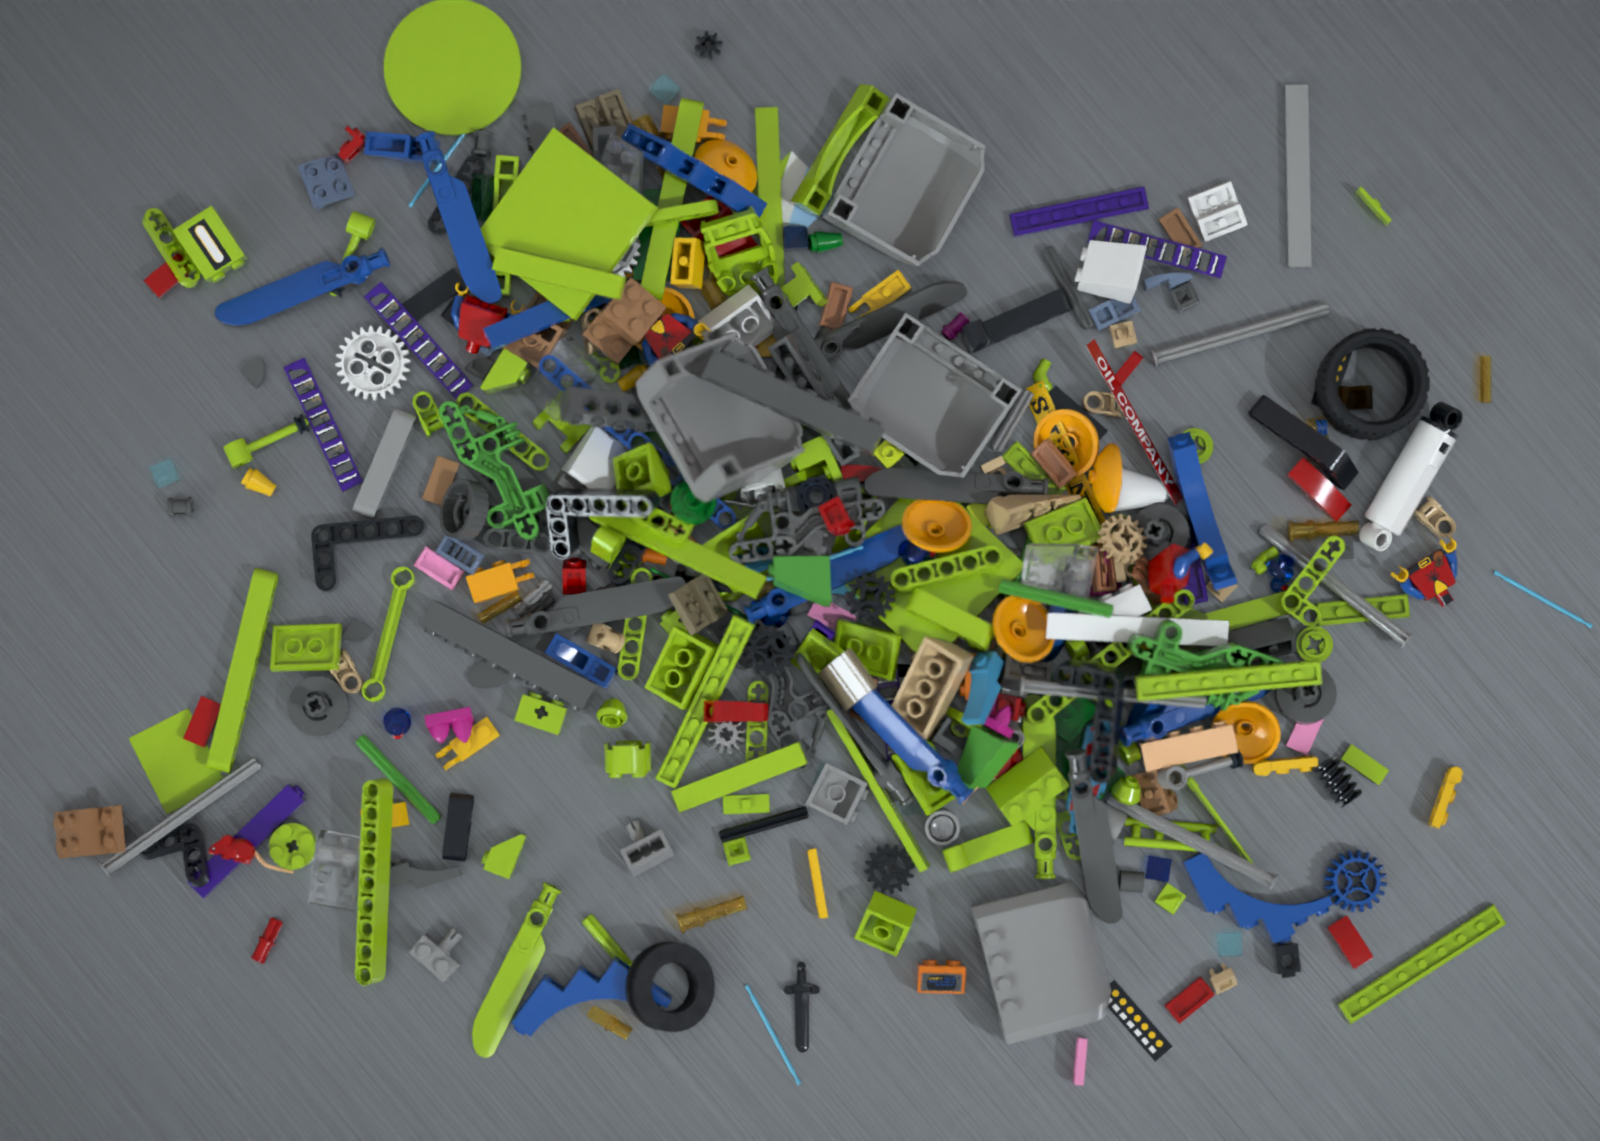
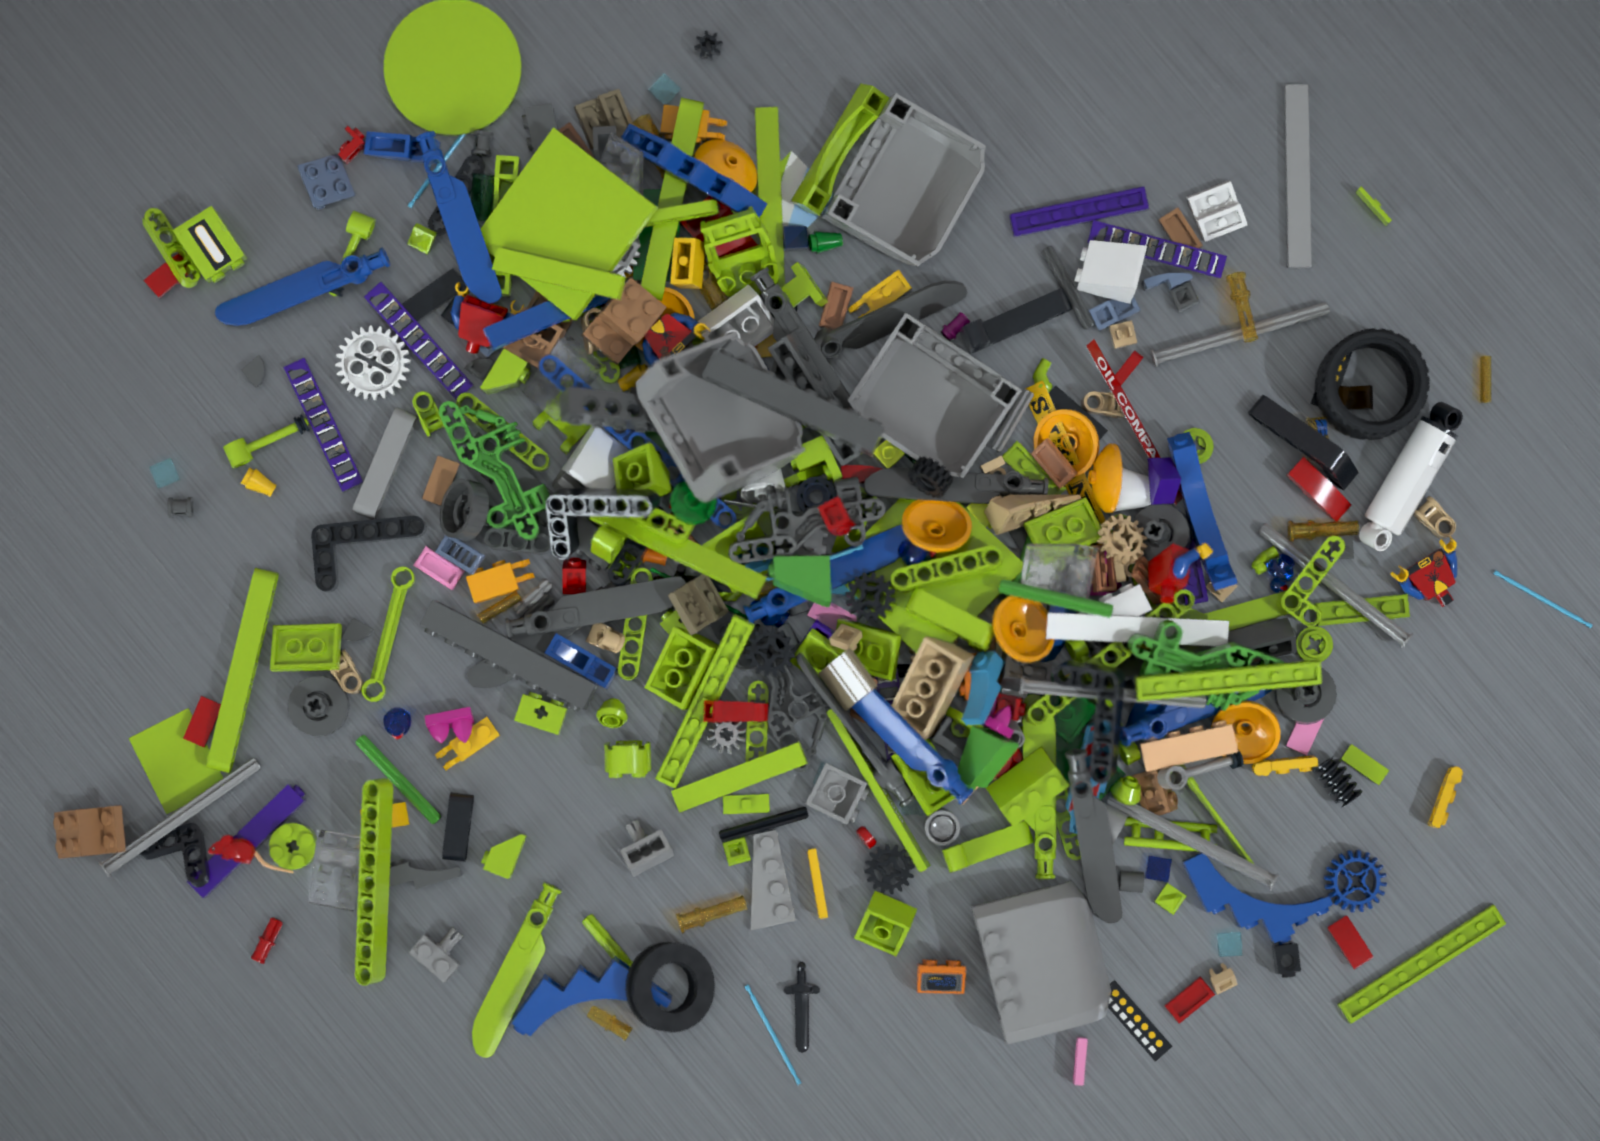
none -> lime tile [407,223,437,254]
none -> light grey wing [751,830,796,930]
none -> tan tile [830,624,862,652]
none -> red tile [856,826,876,849]
none -> black tyre [908,456,953,498]
none -> dark purple slope [1148,457,1182,505]
none -> clear yellow pin [1226,272,1258,343]

